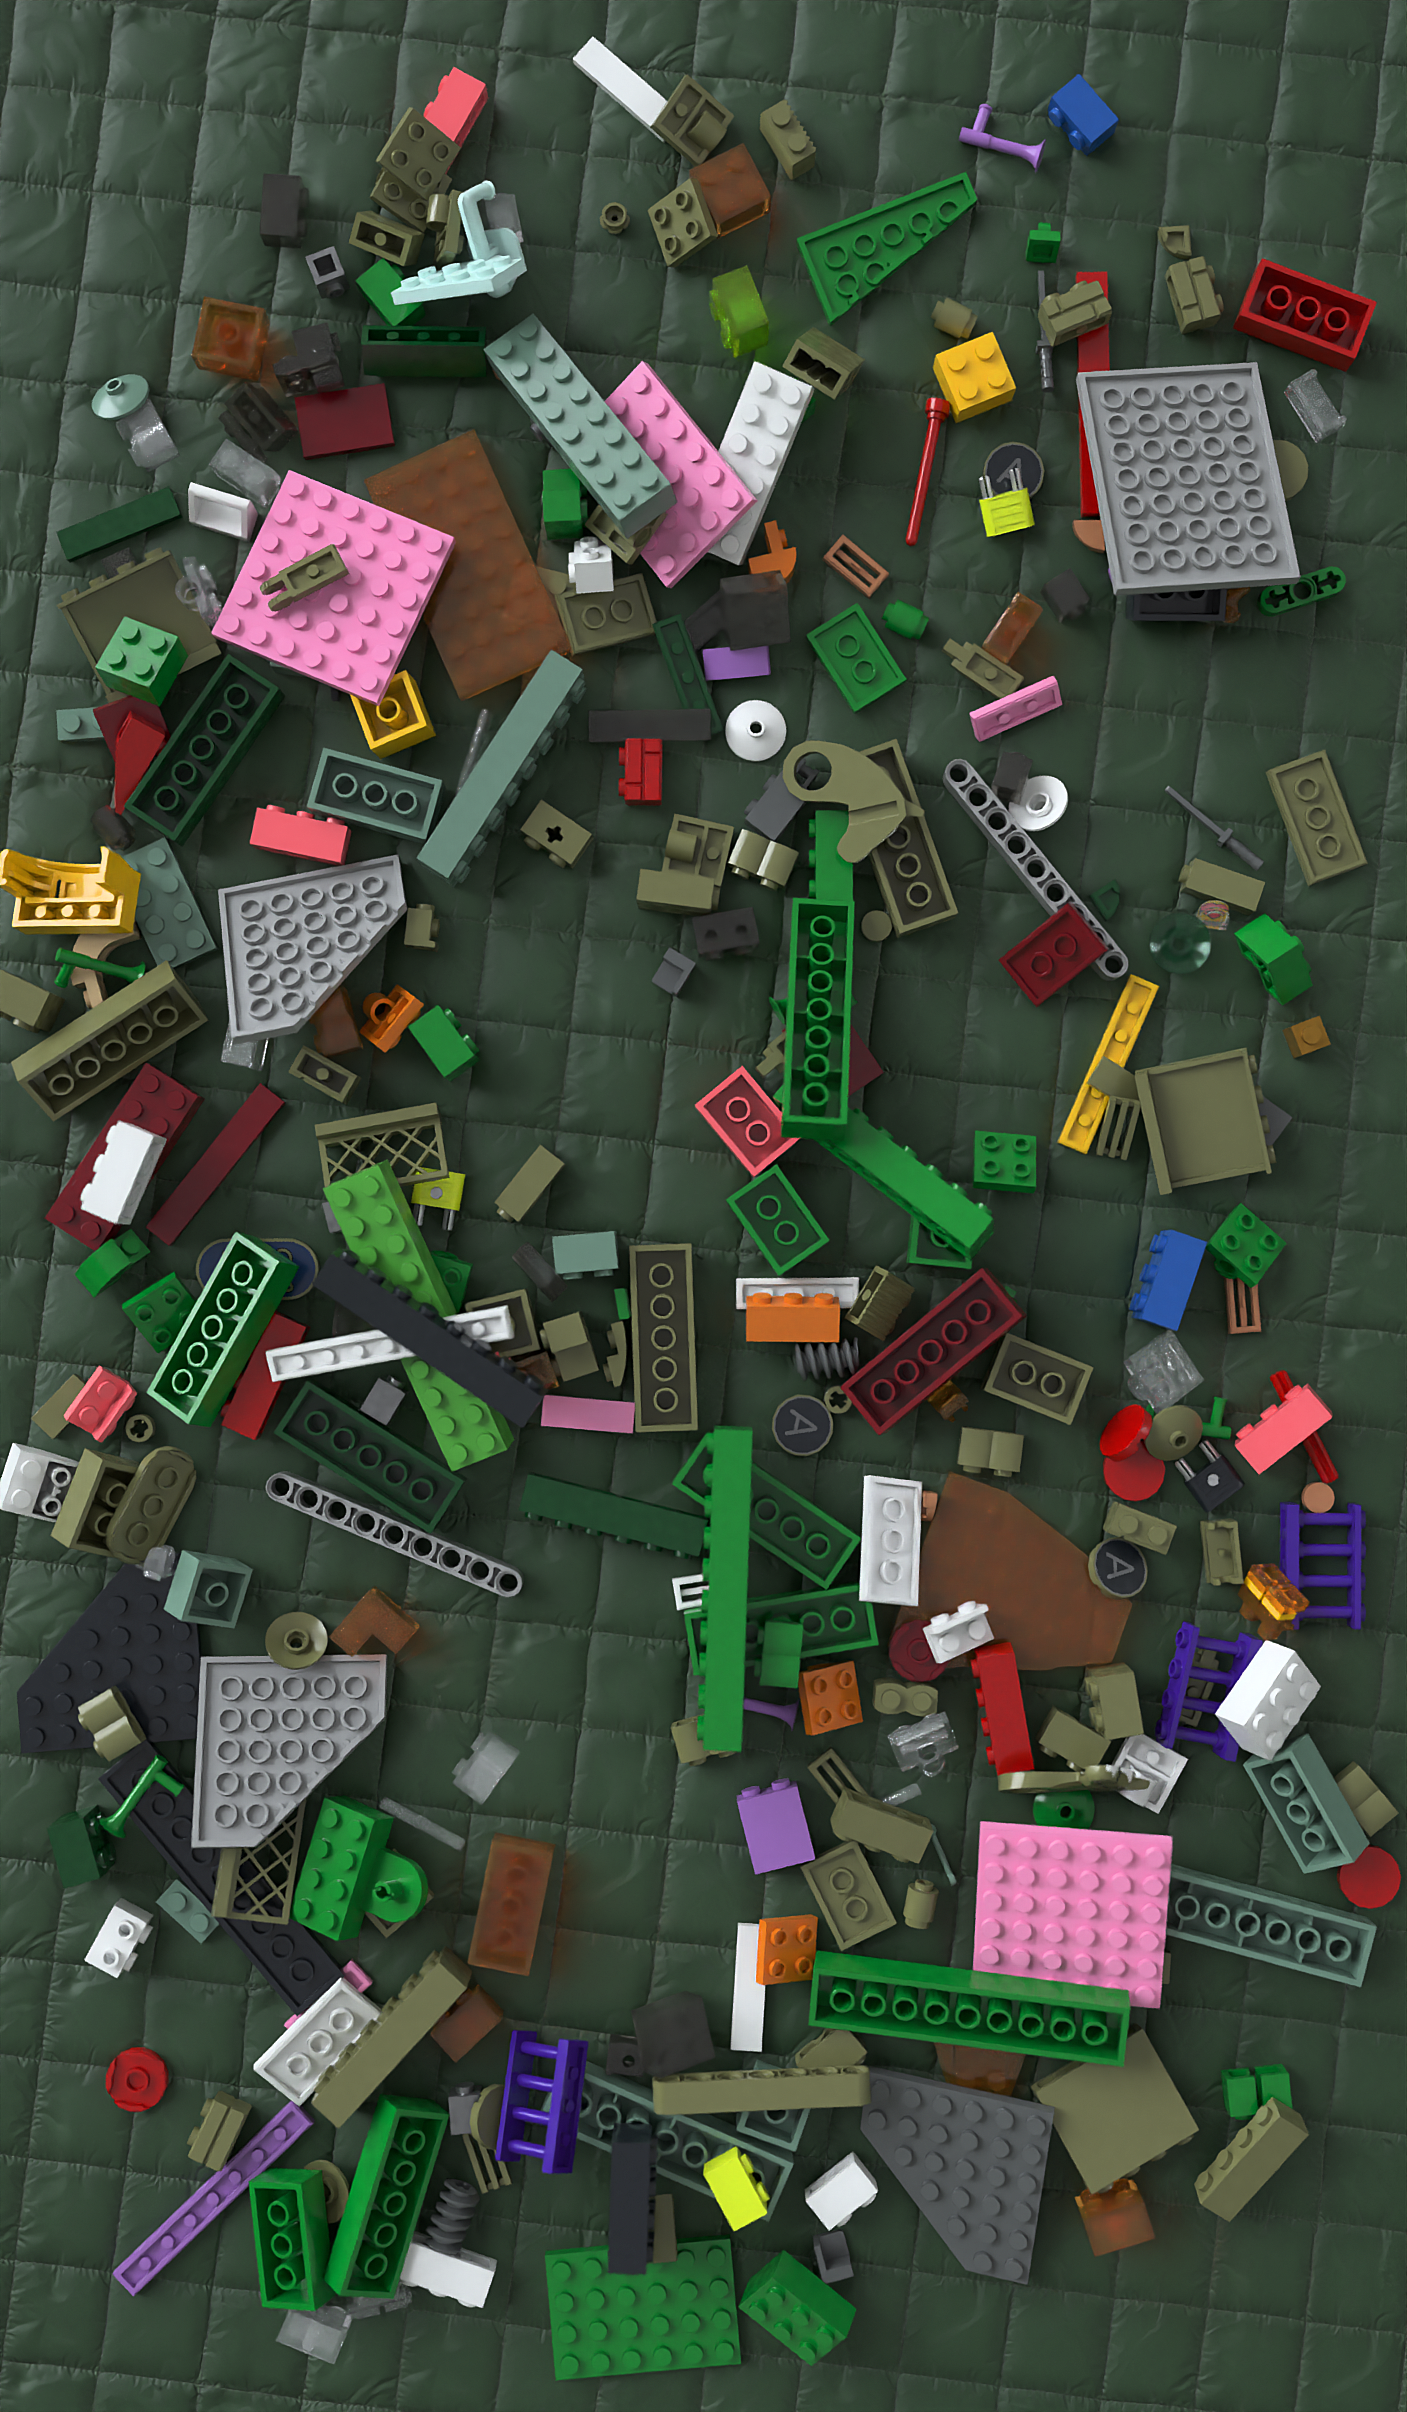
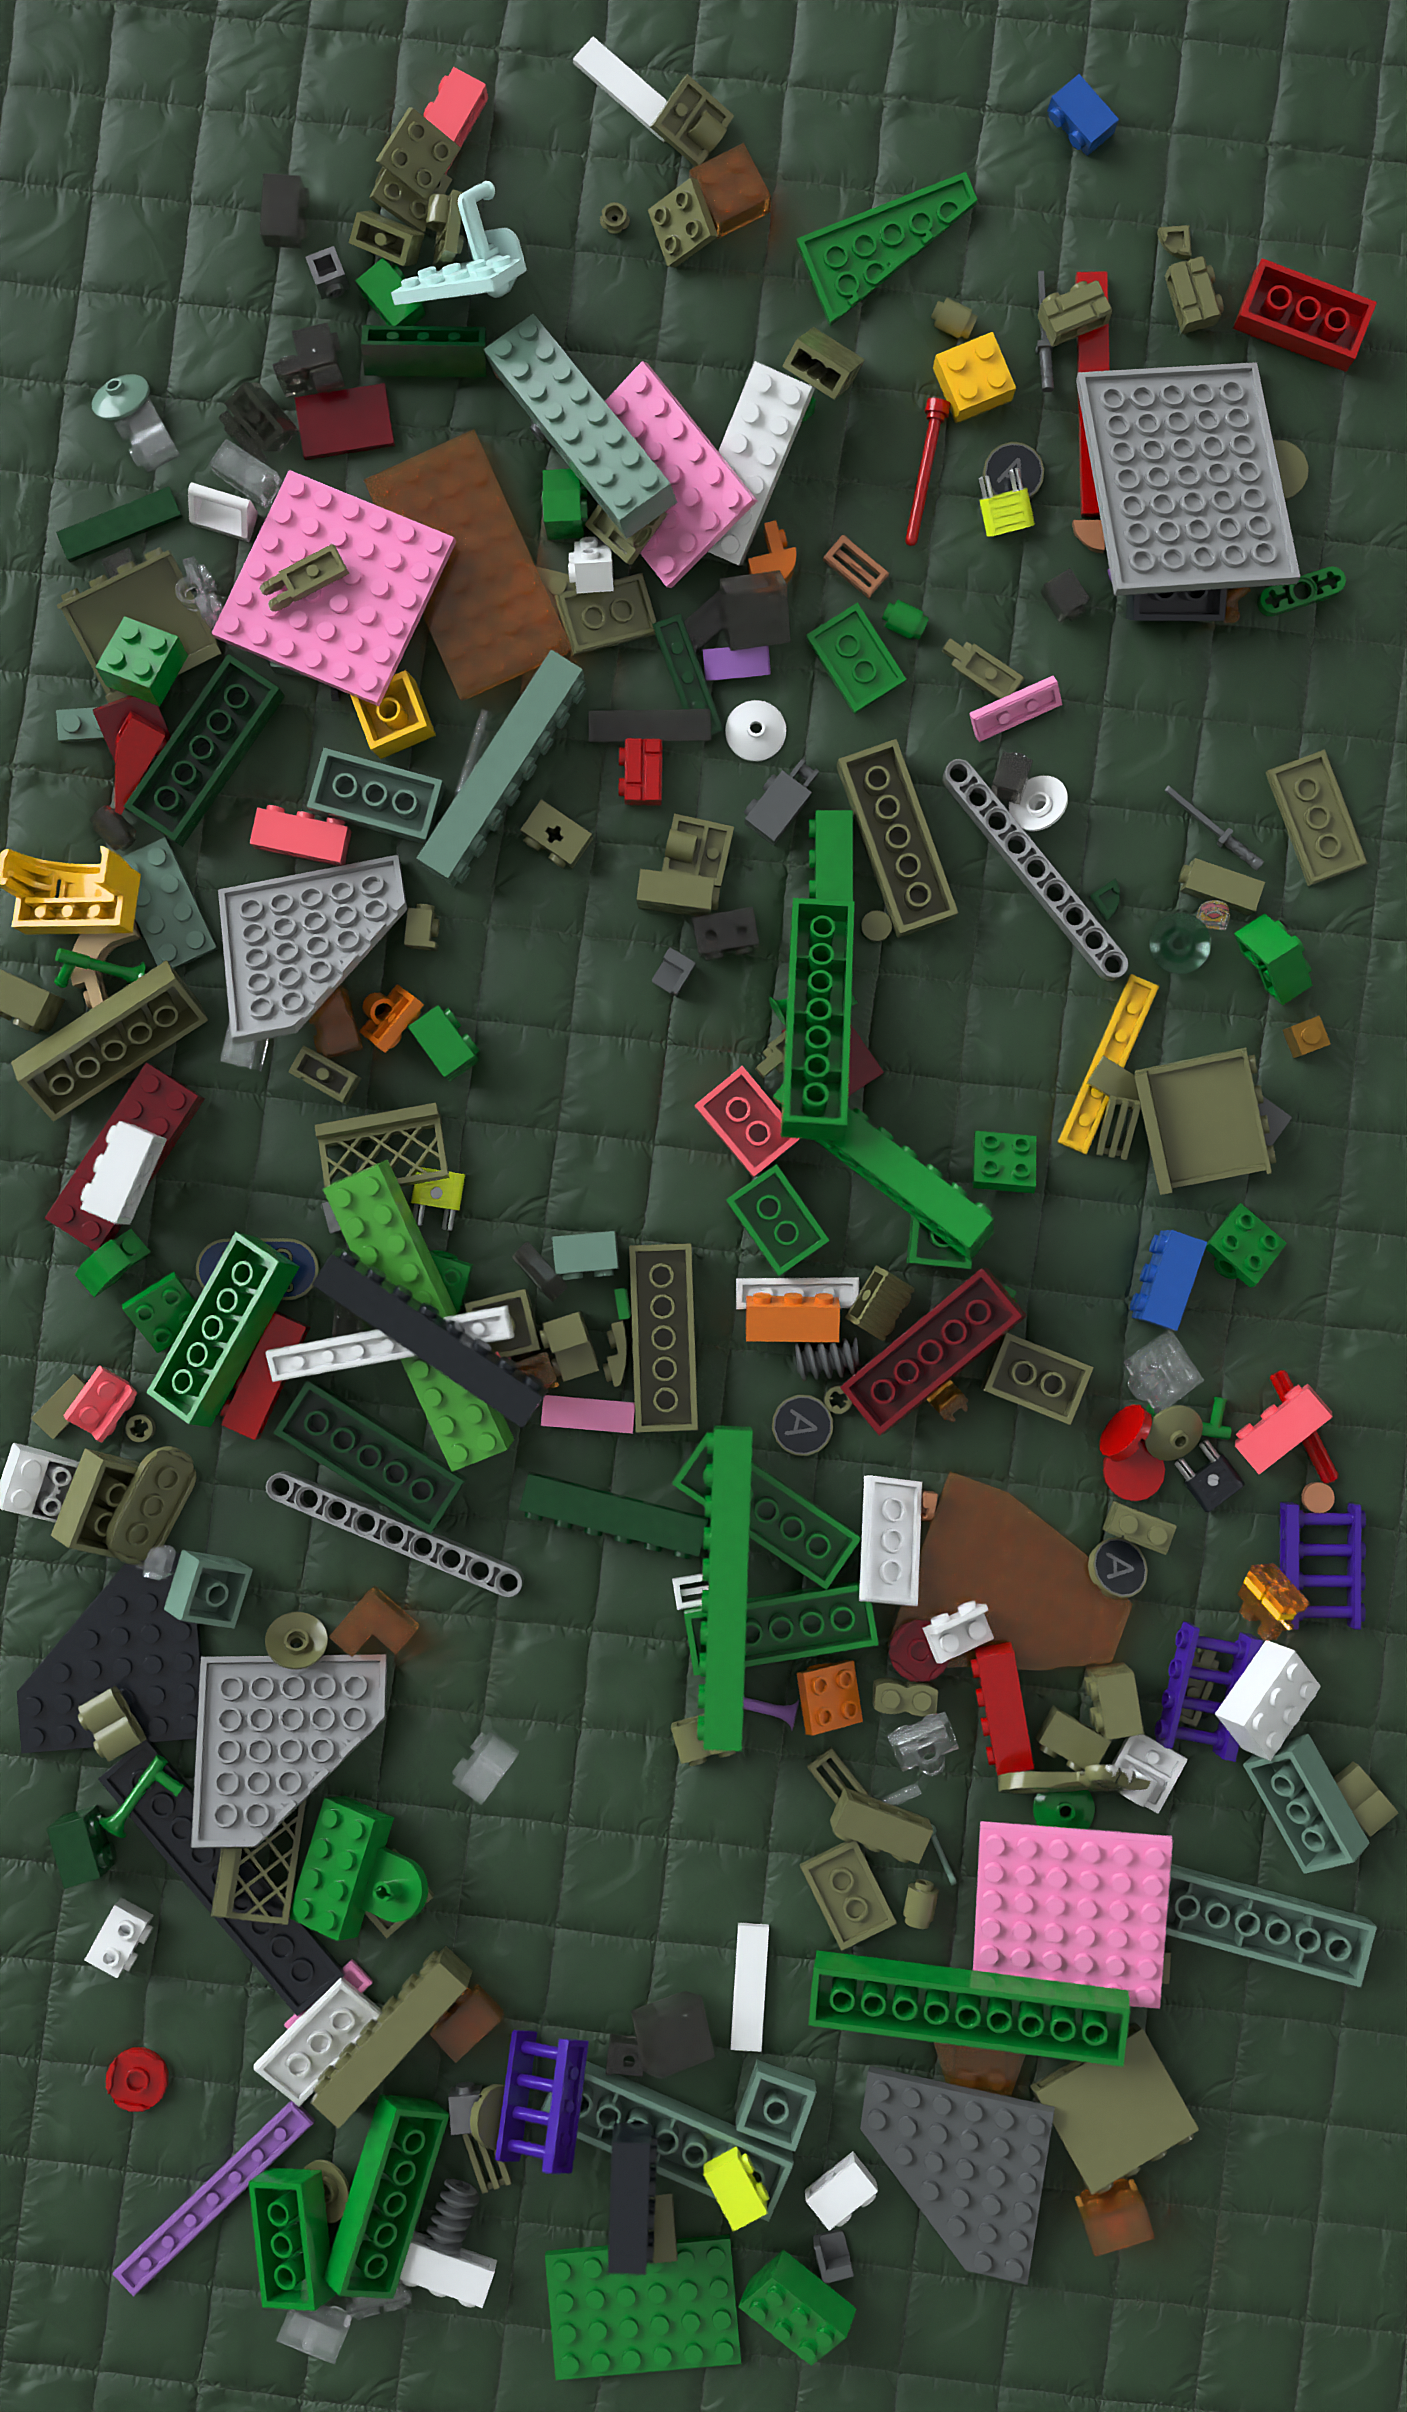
dark red tile [146,1083,286,1246] -> none
sand green plate [156,1876,219,1943] -> none
olive brick [187,2091,252,2172] -> none
clear orange brick [191,296,271,381] -> none
flat silver brick [360,1375,409,1425] -> none
clear bar [379,1797,466,1851] -> none
clear orange brick [467,1832,556,1976] -> none
clear brick [484,193,523,242] -> none
olive brick [494,1145,566,1223] -> none
olive beam [652,2065,871,2115] -> none
clear neon green brick [709,265,769,358] -> none
olive brick [728,829,799,892] -> none
medium lavender brick [737,1778,815,1875] -> none
green brick [754,1619,803,1688] -> none
orange plate [756,1914,818,1985] -> none
olive brick [760,100,816,180] -> none
olive animal [783,741,925,863] -> none
olive brick [795,2028,868,2068] -> none
olive brick [956,1426,1024,1477] -> none
medium lavender piece [959,104,1046,173] -> none
clear orange brick [982,592,1043,665] -> none
dark red tile [998,901,1109,1007] -> none
green tile [1026,222,1060,263] -> none
olive brick [1194,2097,1309,2222] -> none
olive hinge [1200,1518,1244,1585] -> none
green piece [1220,2064,1293,2120] -> none
nougat tile [1224,1277,1261,1334] -> none
clear hinge [1284,368,1347,443] -> none
red tile [1337,1845,1401,1909] -> none

